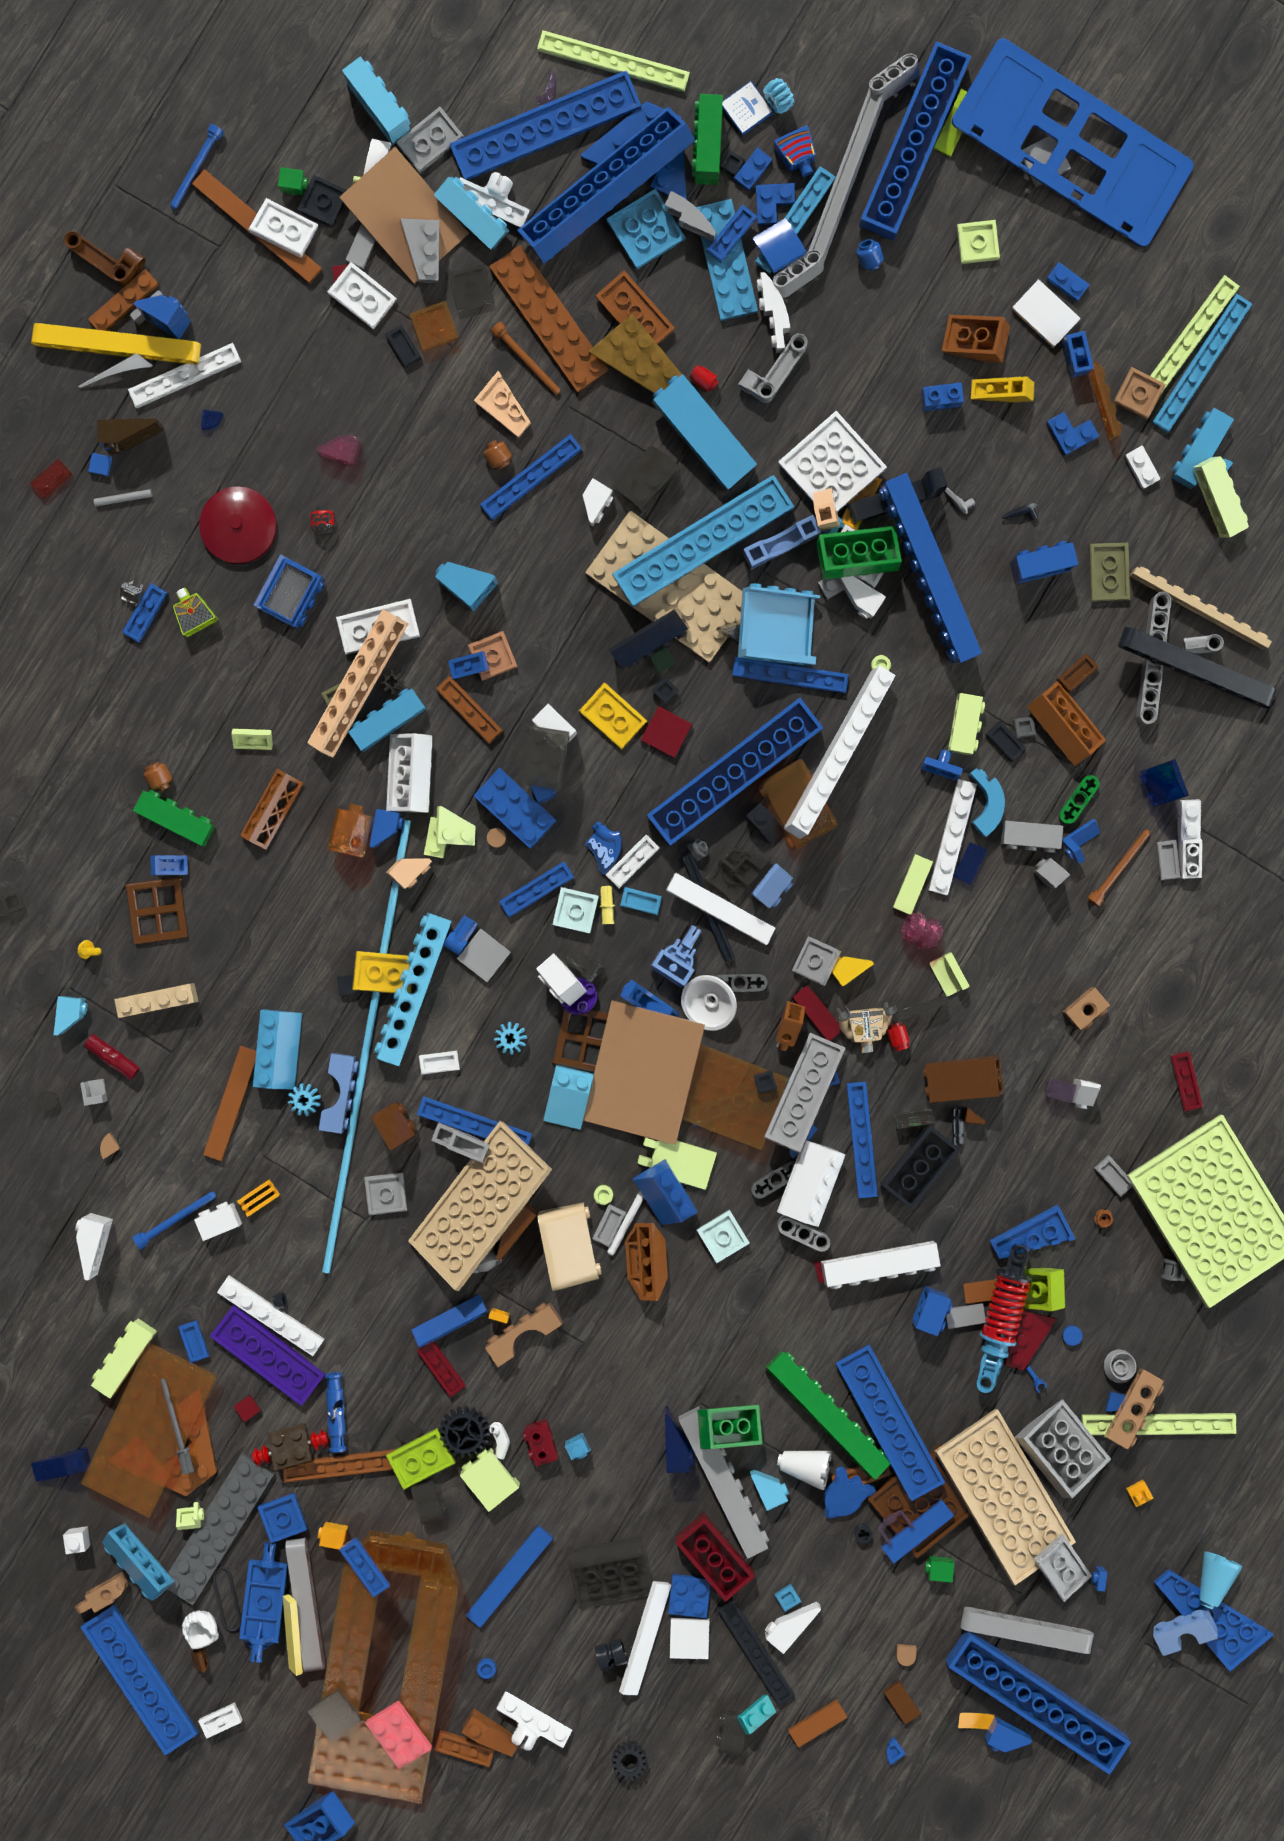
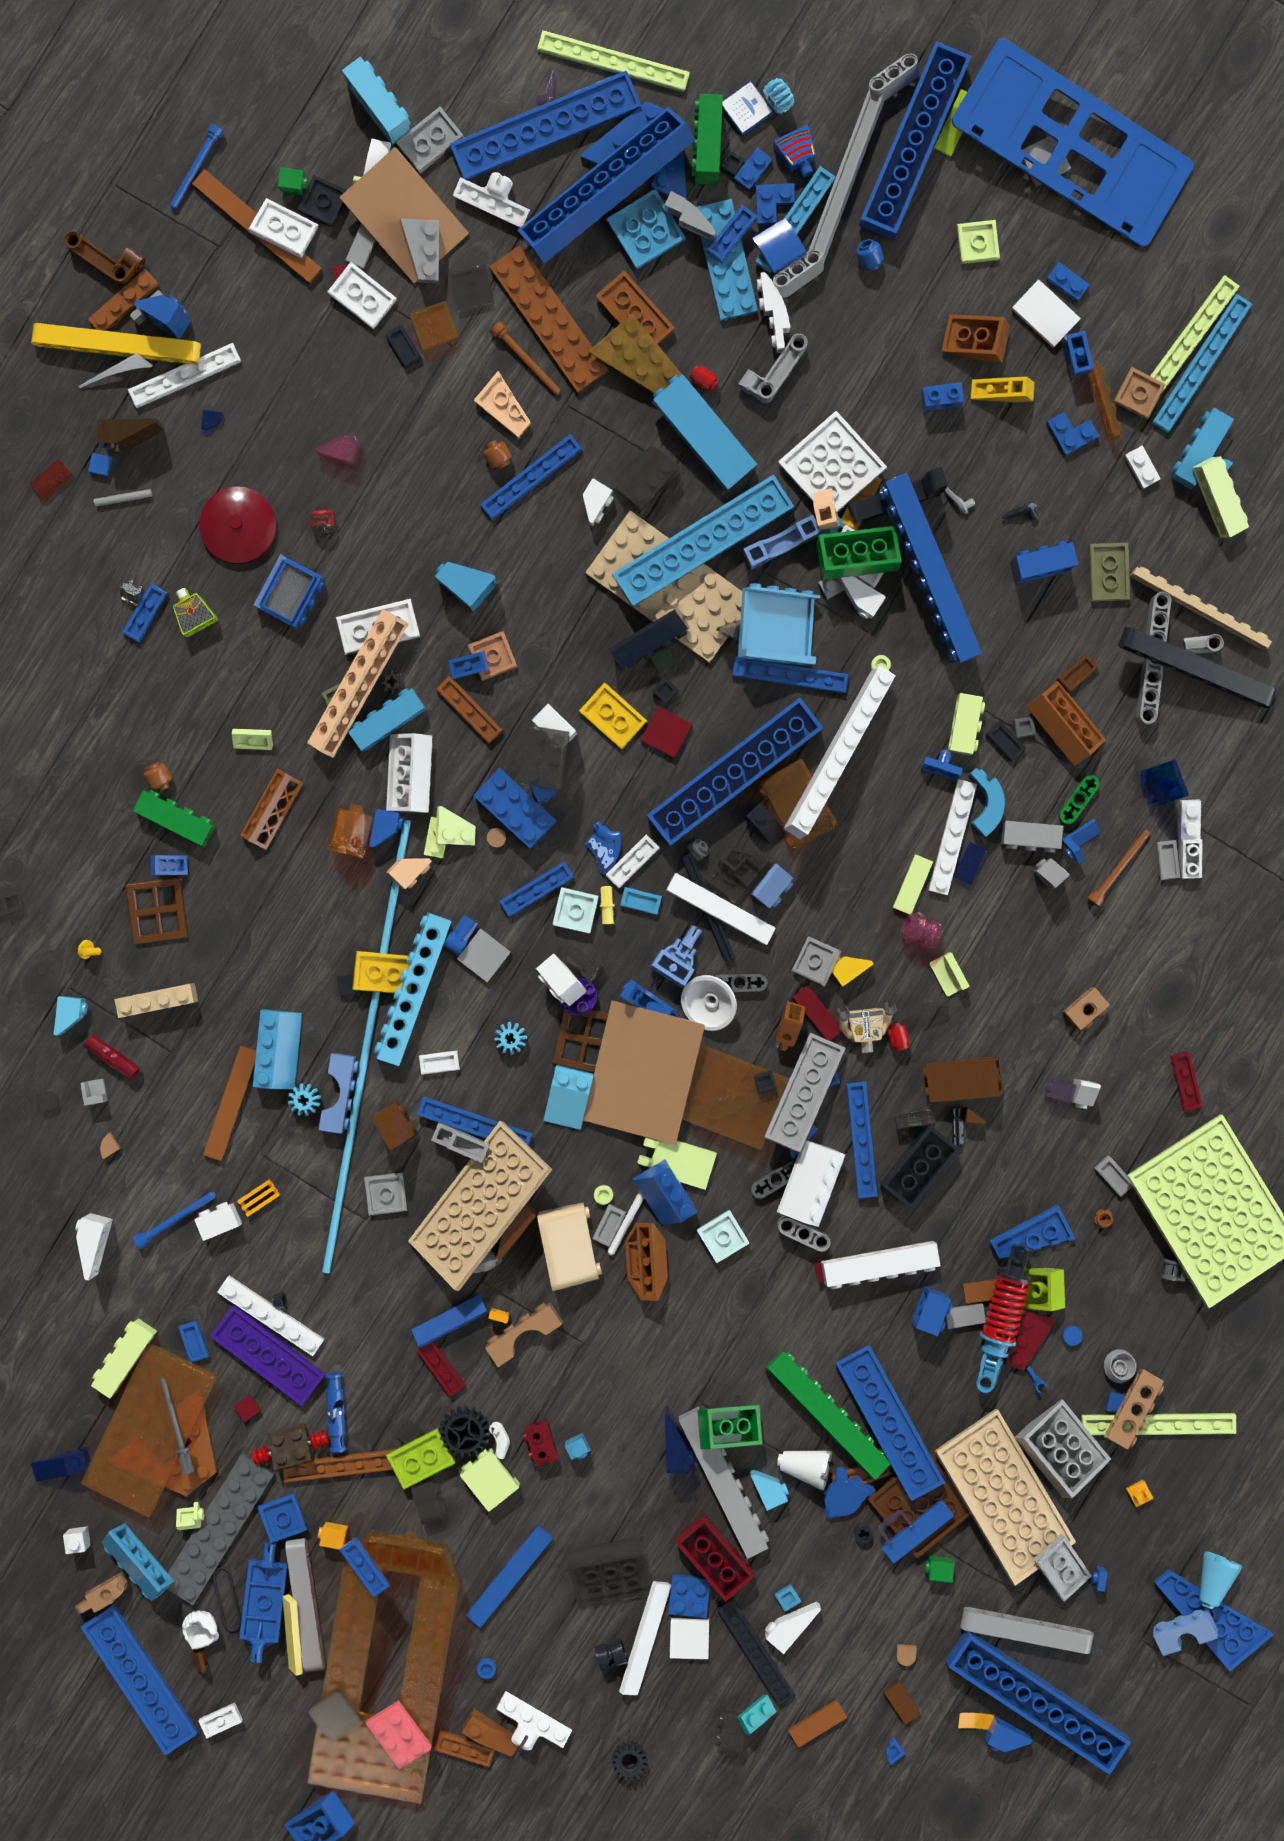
medium azure brick [434,177,509,249] -> none

